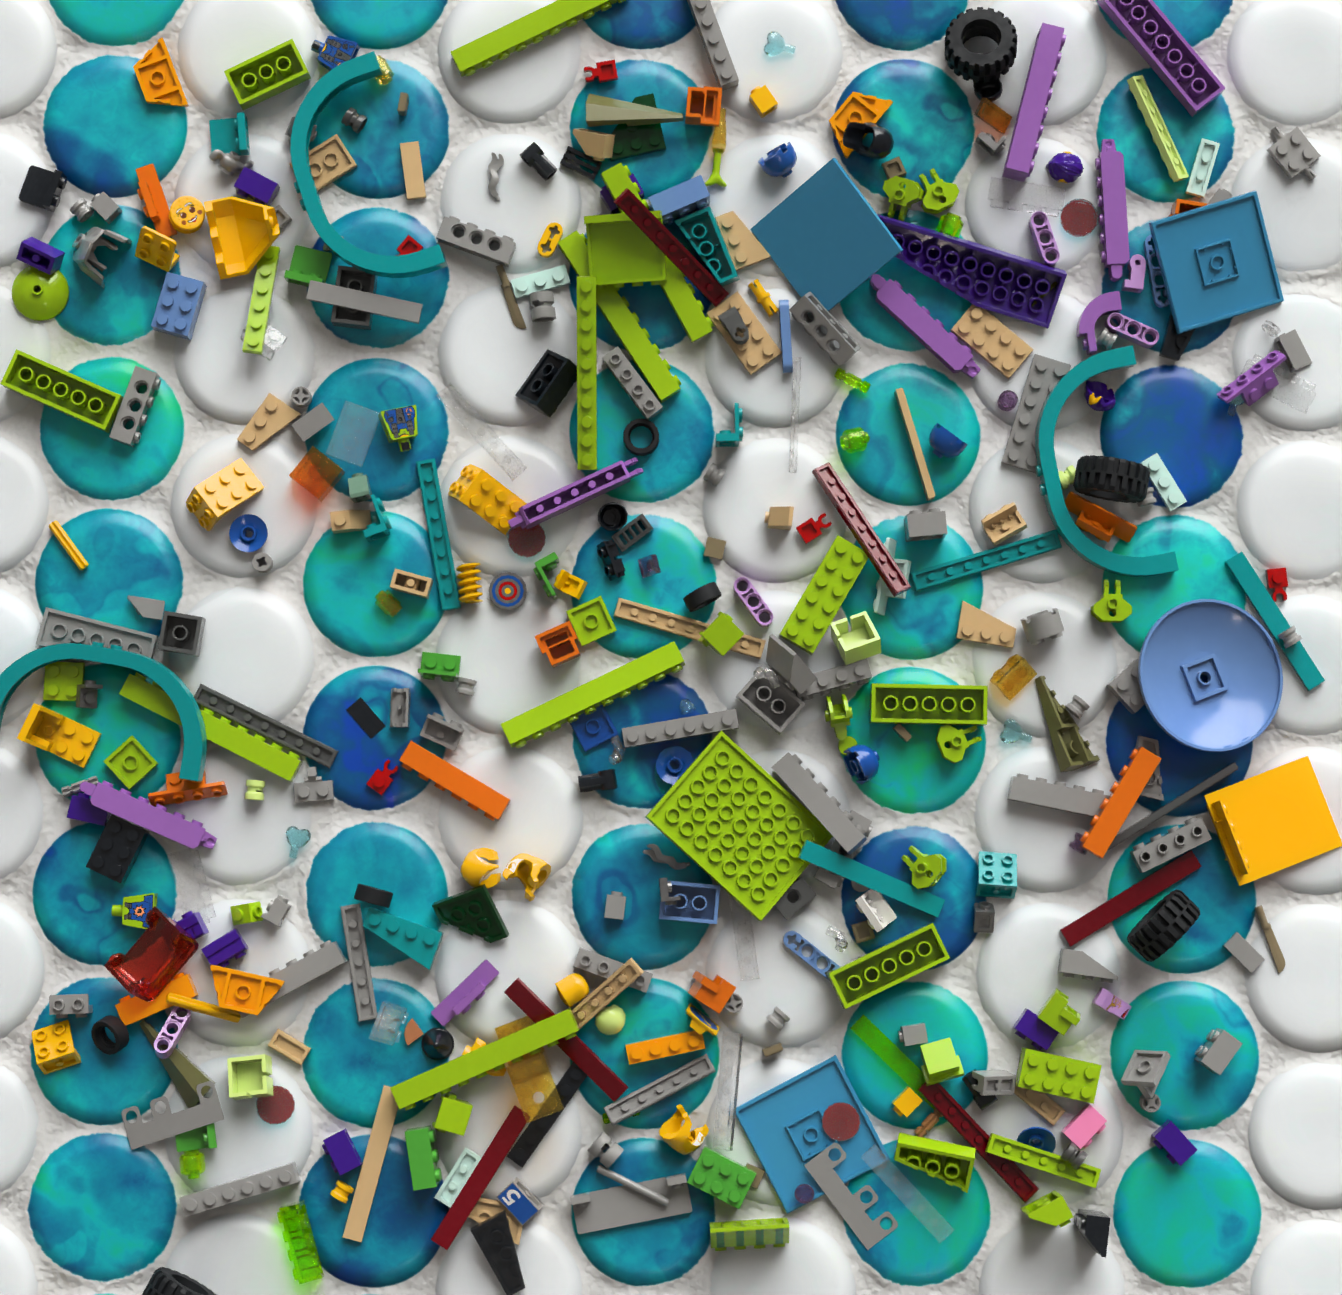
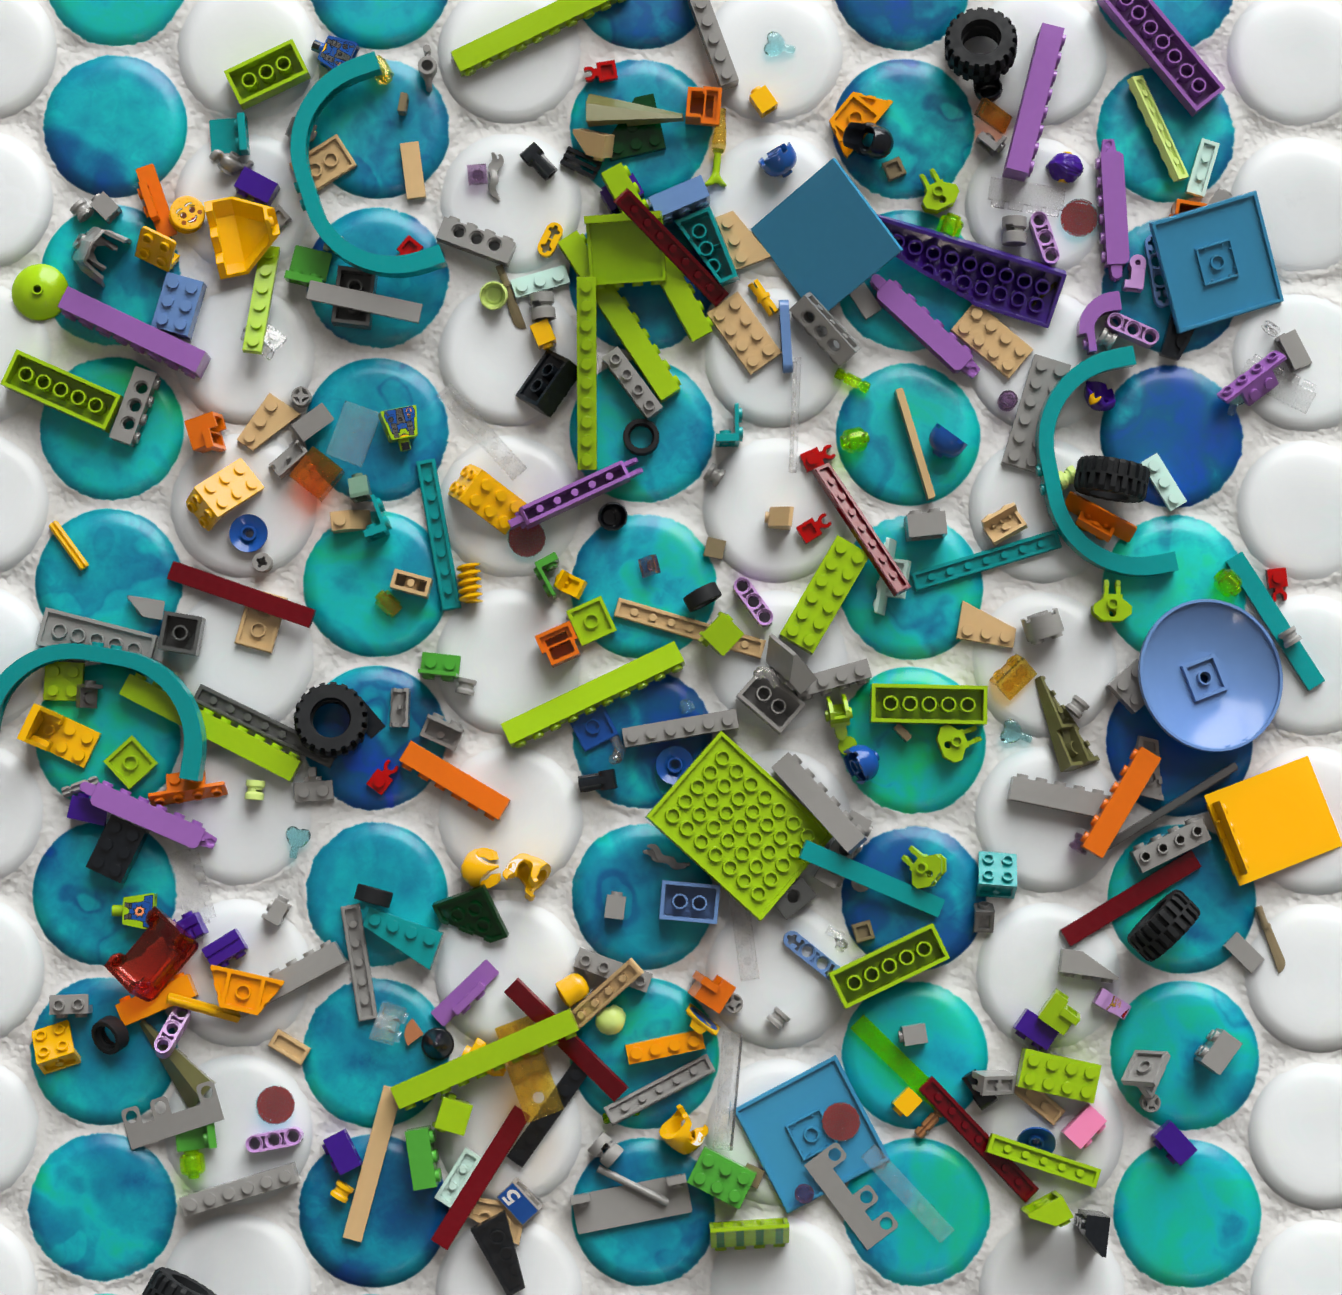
dark purple brick [16,237,65,275] -> none
black bracket [19,165,67,212] -> none
light orange wing [133,37,189,107] -> none
yellowish green piece [227,1054,274,1100] -> none
lime bracket [230,902,263,926] -> none
clear neon green wedge [277,1200,324,1284] -> none
dark grey wheel [341,107,368,134] -> none
tile [489,572,527,611] -> none
black hinge [597,539,626,581] -> none
dark grey slope [611,514,653,552] -> none
flat silver bracket [659,878,681,905] -> none
dark grey piece [718,306,749,345] -> none
dark tan tile [762,1042,783,1057] -> none
yellowish green piece [830,611,881,665] -> none
white bracket [855,889,897,932] -> none
lime hinge [883,176,925,221] -> none
lime wedge [894,1133,976,1193] -> none
plate [920,1037,964,1086] -> none
dark grey wheel [1060,1142,1088,1170] -> none
light grey wheel [1137,487,1157,507] -> none
light grey plate [1267,126,1321,181] -> none
none -> medium lavender brick [57,286,211,379]
none -> dark red tile [167,561,316,628]
none -> orange plate [184,411,227,453]
none -> tan tile [235,591,288,654]
none -> lavender beam [246,1127,304,1153]
none -> light grey hinge [269,440,310,479]
none -> black tyre [294,682,368,759]
none -> light grey piece [418,44,437,92]
none -> clear purple plate [467,163,488,186]
none -> yellowish green hair [479,281,508,310]
none -> yellow brick [530,318,557,350]
none -> red plate [799,445,836,473]
none -> light grey tile [849,282,882,320]
none -> light grey wheel [1002,215,1027,247]
none -> clear neon green head [1214,569,1242,597]

